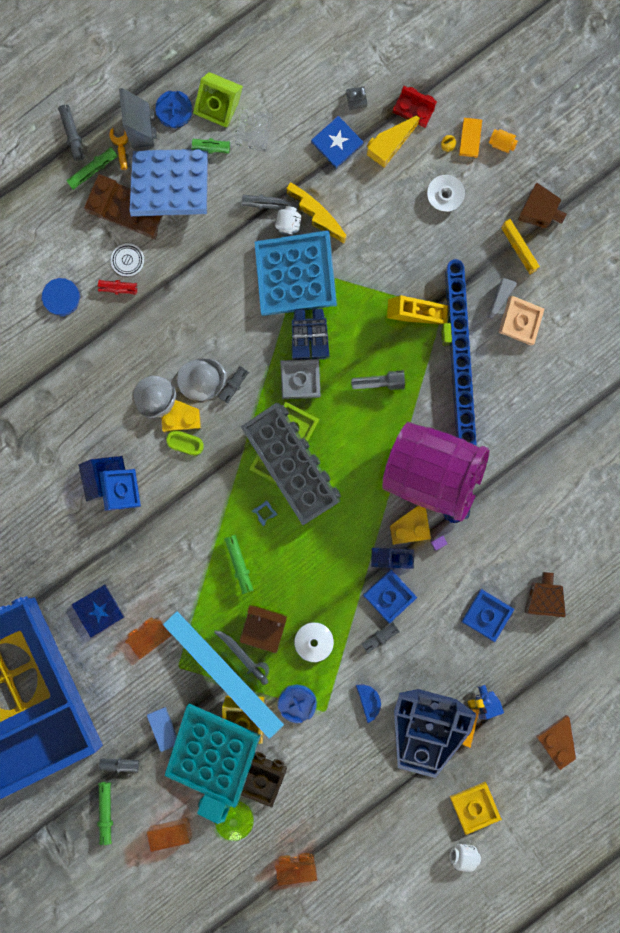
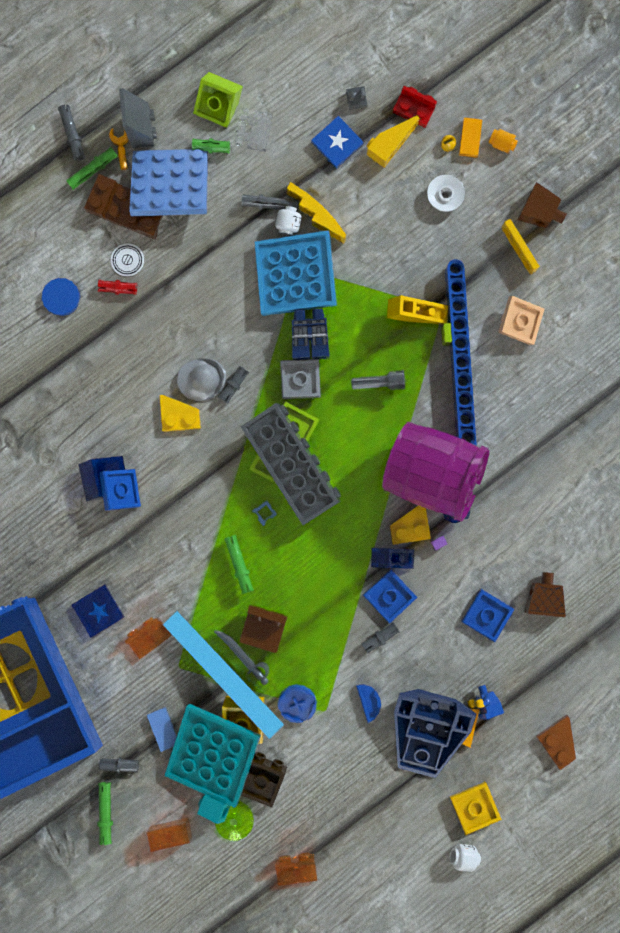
light grey hat [134,376,176,418] -> none
blue tile [155,90,193,128] -> none
lime tile [166,431,204,456] -> none
white dish [295,623,333,662] -> none
light grey slope [488,278,517,318] -> none

